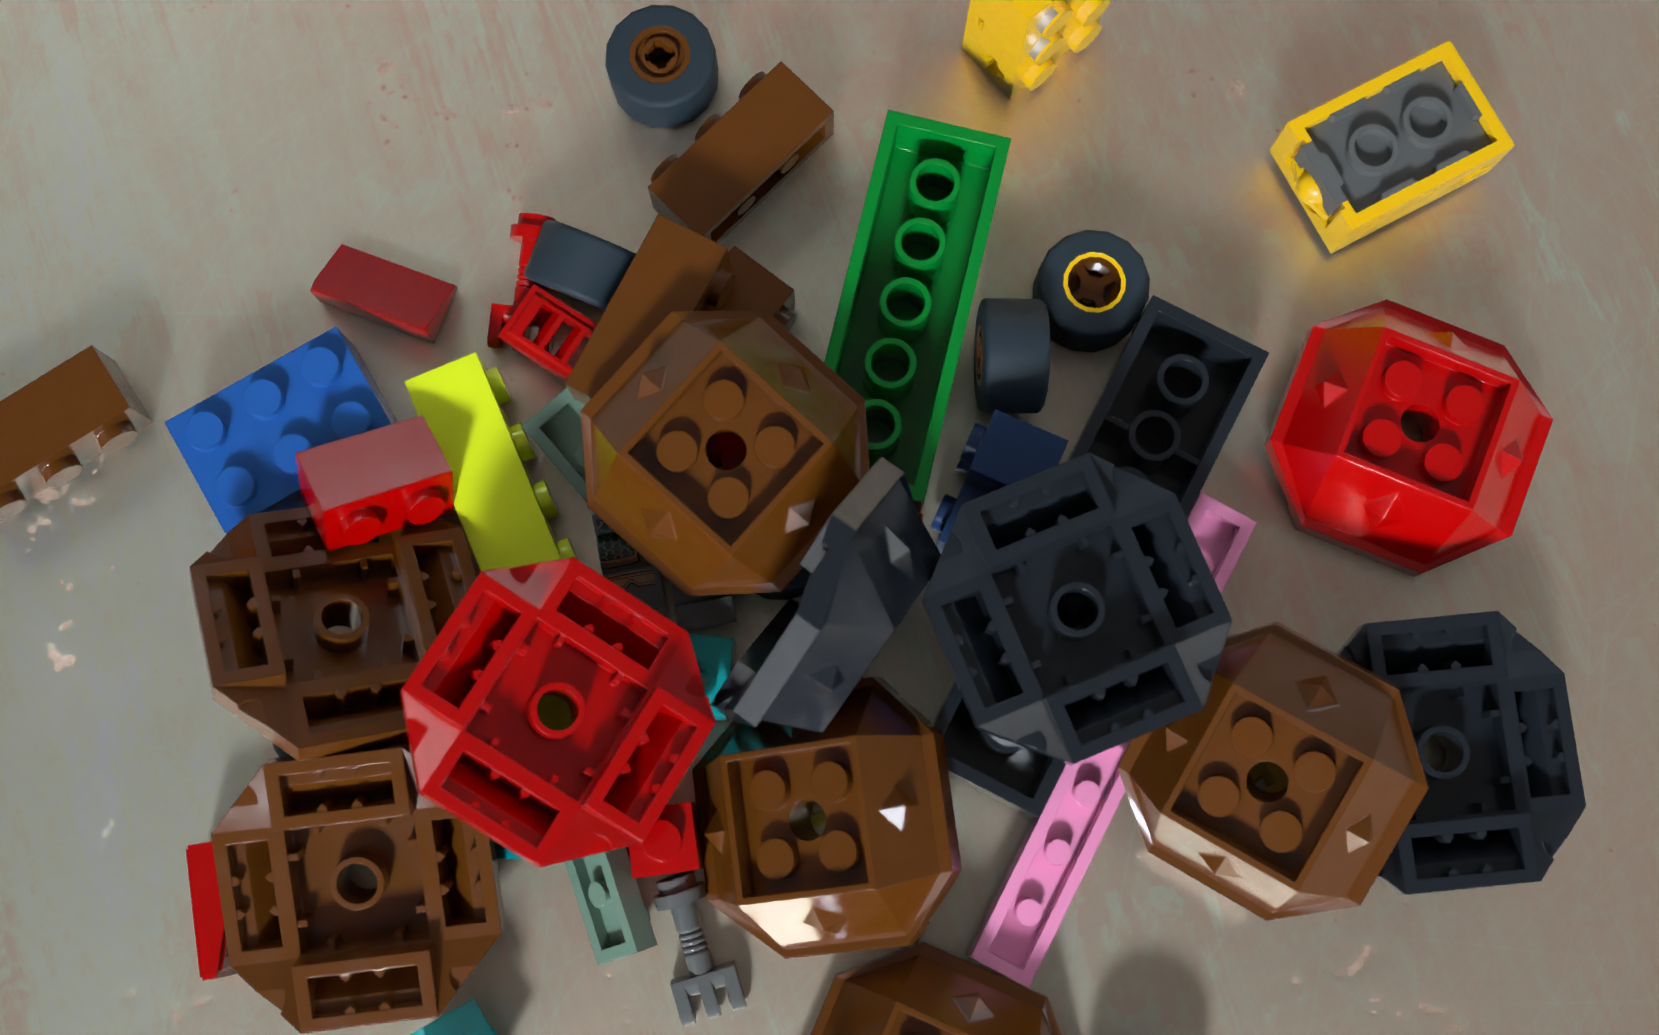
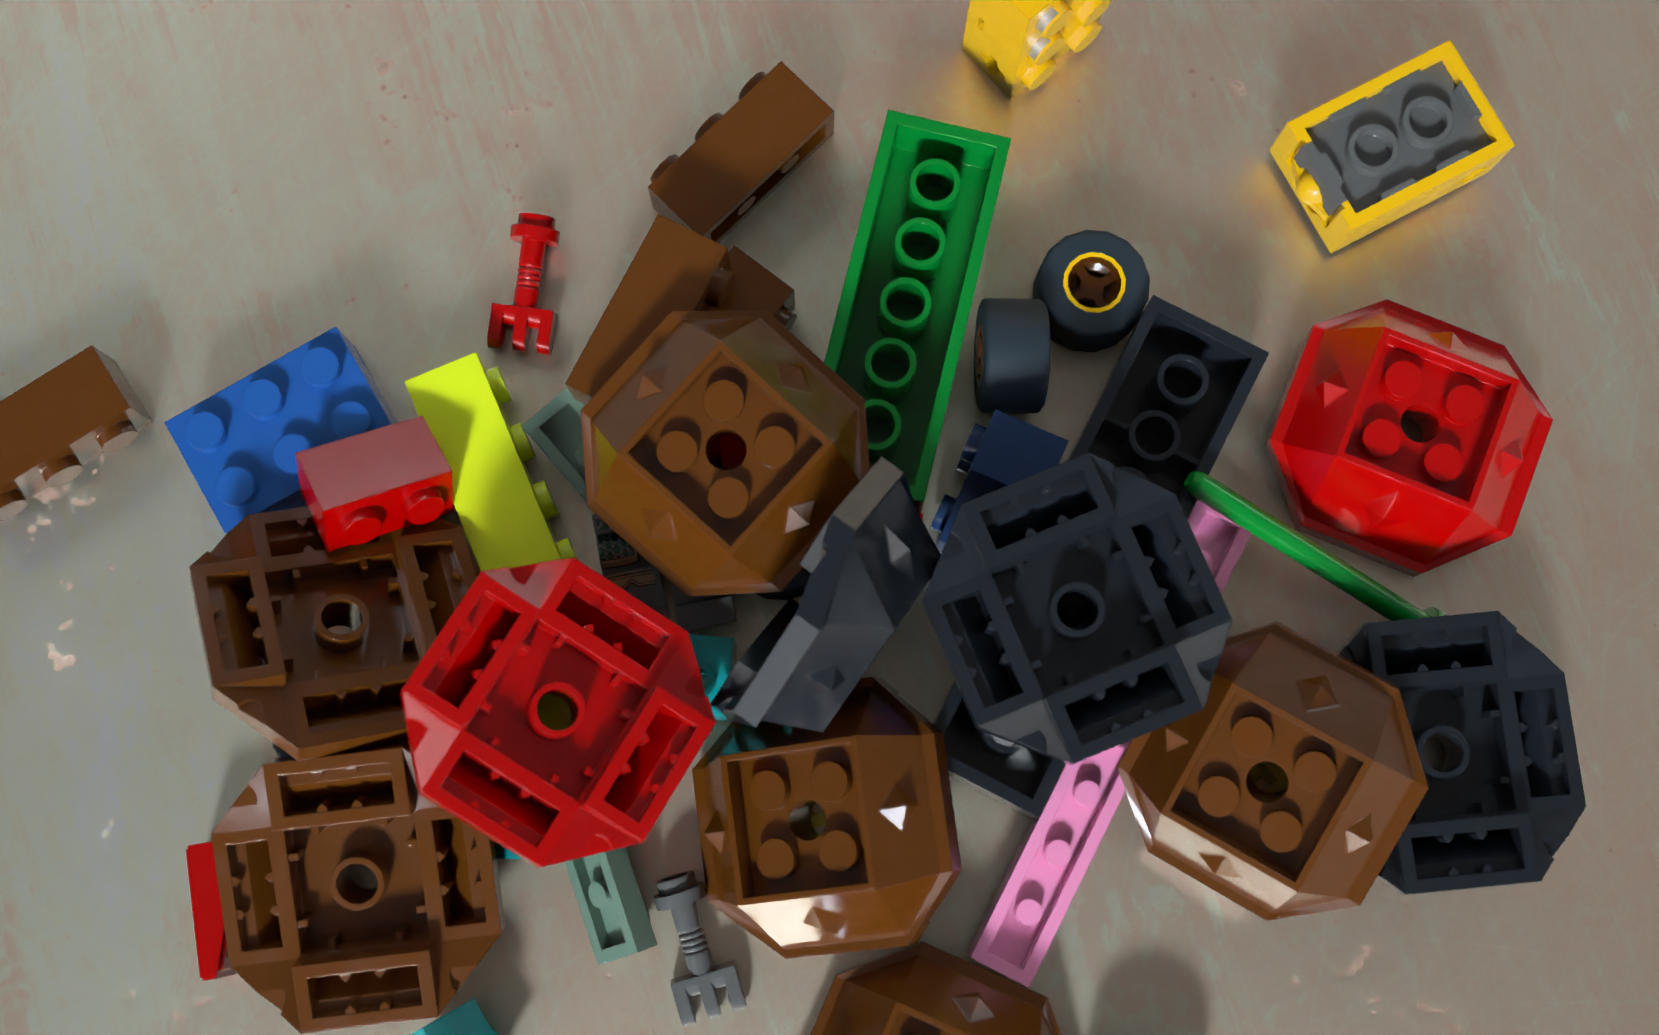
red slope [310,244,457,343] -> none
red slope [497,284,597,383] -> none
black wheel [524,220,636,311] -> none
black wheel [605,5,718,128] -> none
red brick [629,802,703,879] -> none
none -> green bar [1184,471,1447,621]

